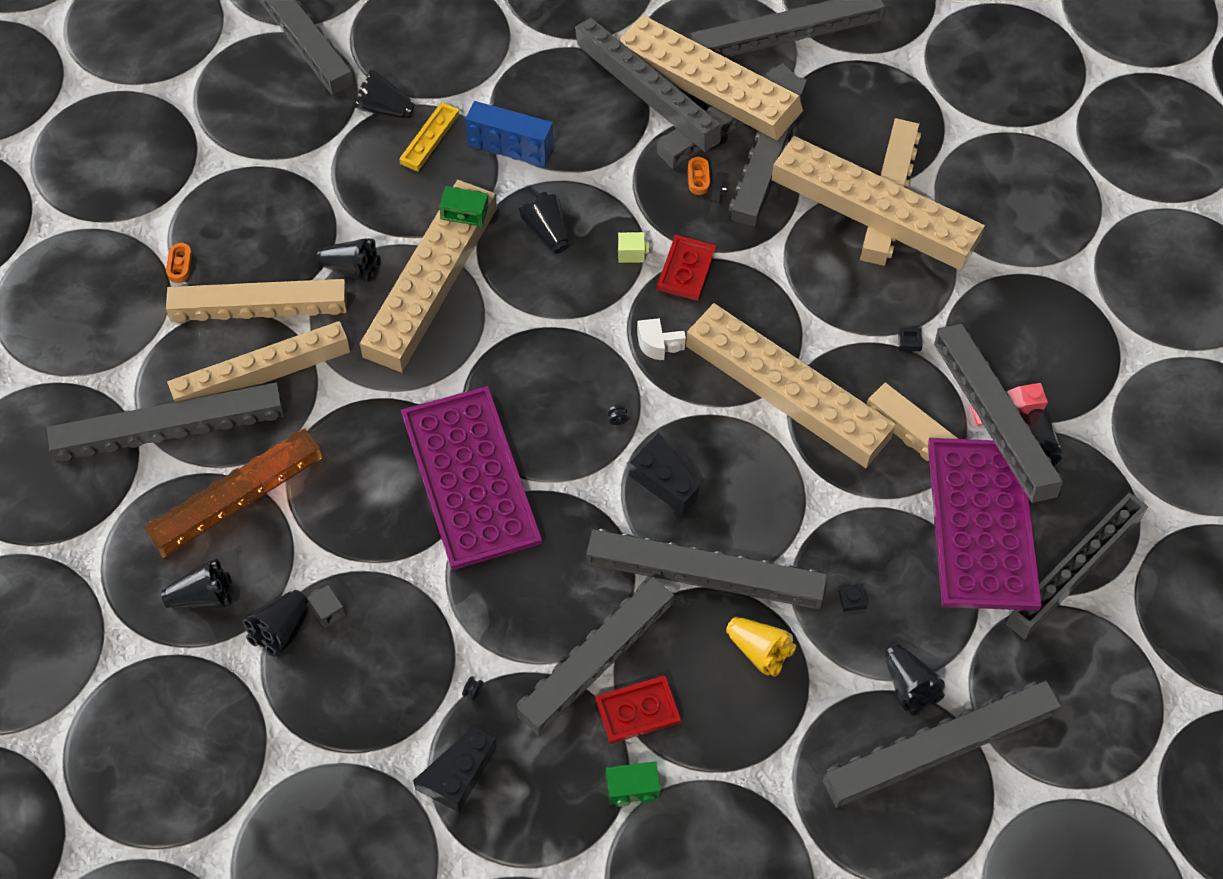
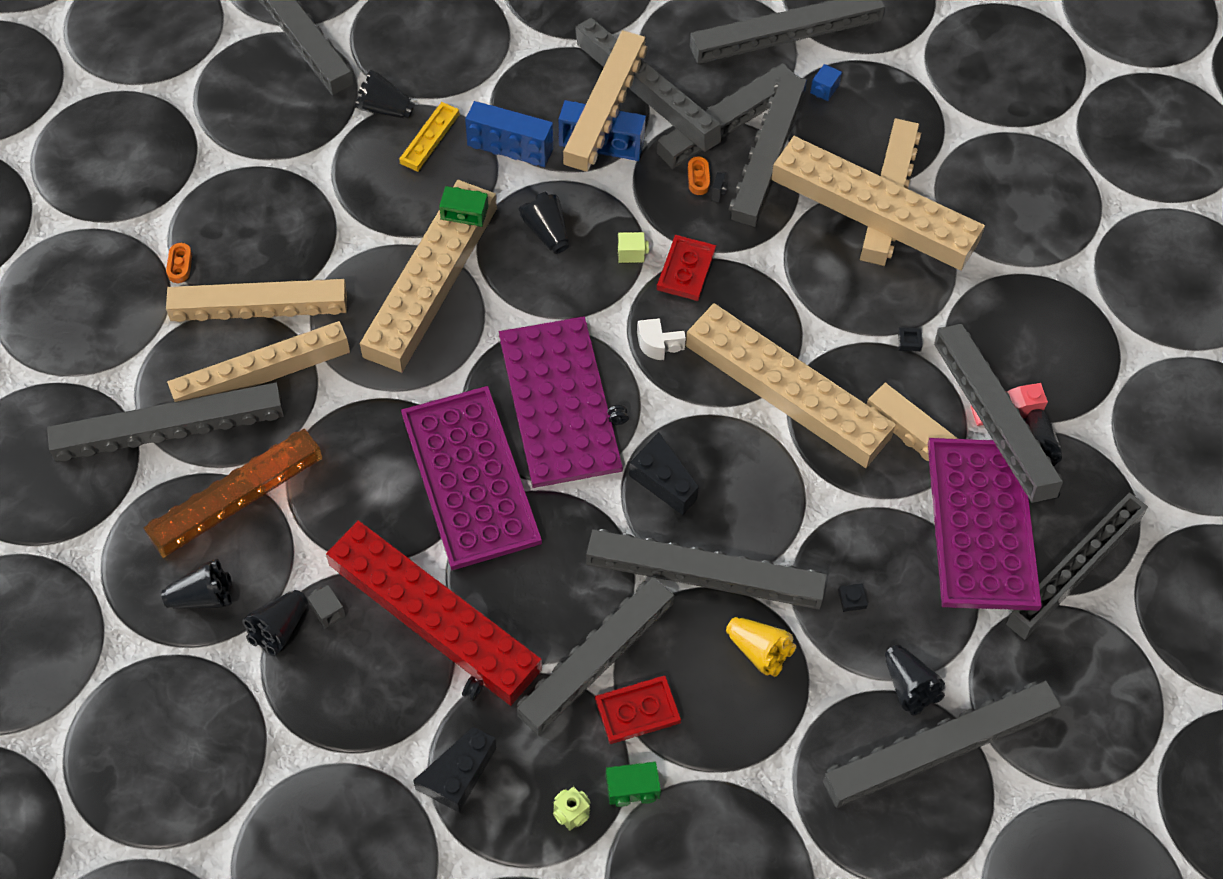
black cone [317,238,381,282] -> none
tan brick [619,15,803,140] -> none
none -> red brick [326,520,542,706]
none -> magenta plate [498,316,623,488]
none -> yellowish green brick [553,787,591,831]
none -> blue brick [559,100,646,161]
none -> tan brick [563,30,647,172]
none -> blue brick [810,64,842,101]

